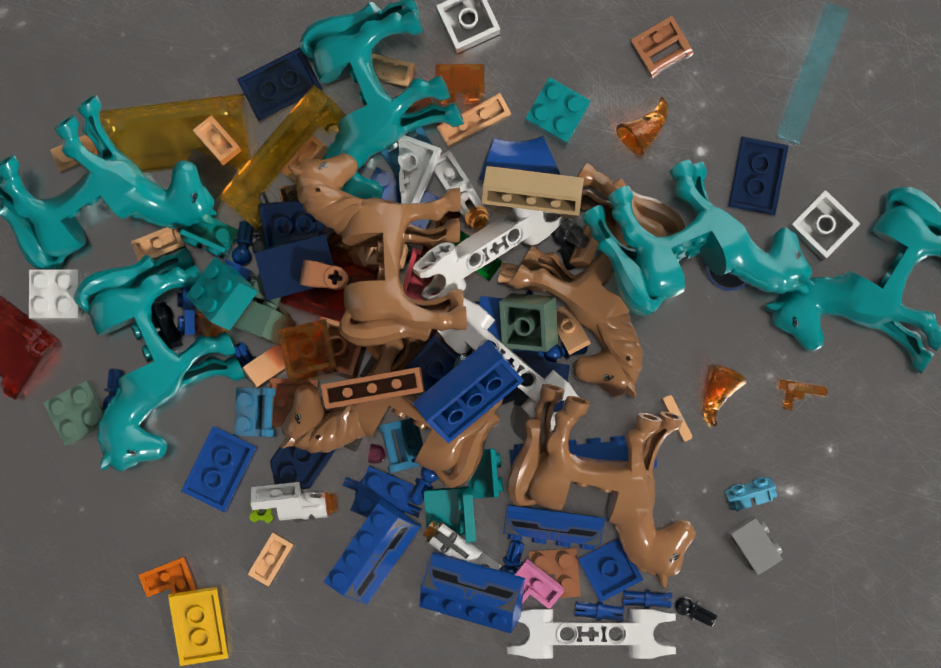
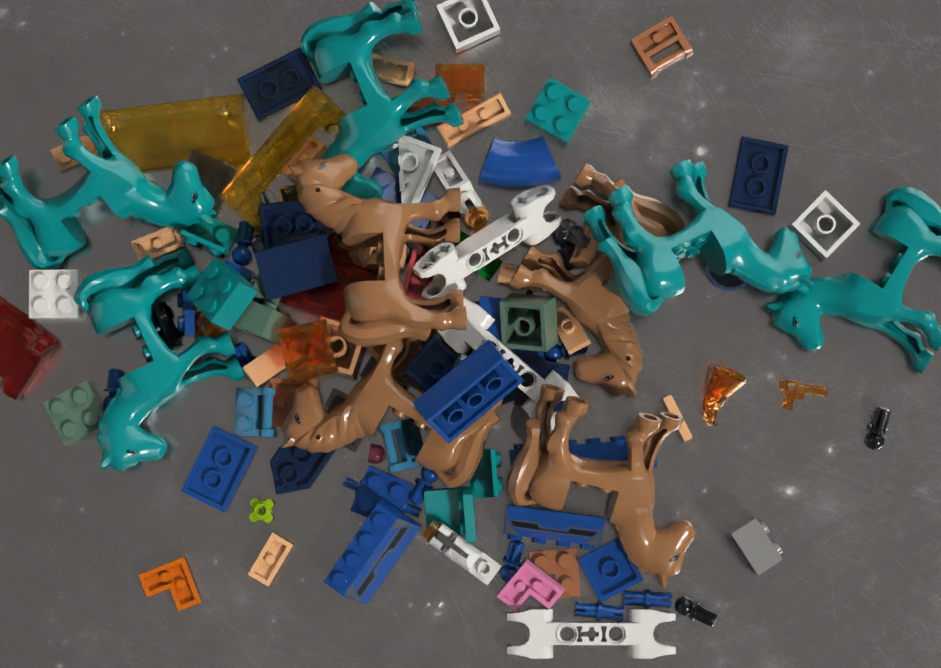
yellow plate [168,587,228,666] -> none
light nougat plate [193,115,242,165] -> none
white plate [251,482,337,523] -> none
nougat piece [299,260,348,290] -> none
nougat brick [321,367,425,409] -> none
blue slope [419,552,525,633] -> none
tan brick [482,166,584,216] -> none
clear orange hat [616,97,668,156] -> none
medium azure hinge [724,477,777,511] -> none
clear light blue tile [776,2,850,145] -> none
none -> black axle [865,407,891,450]

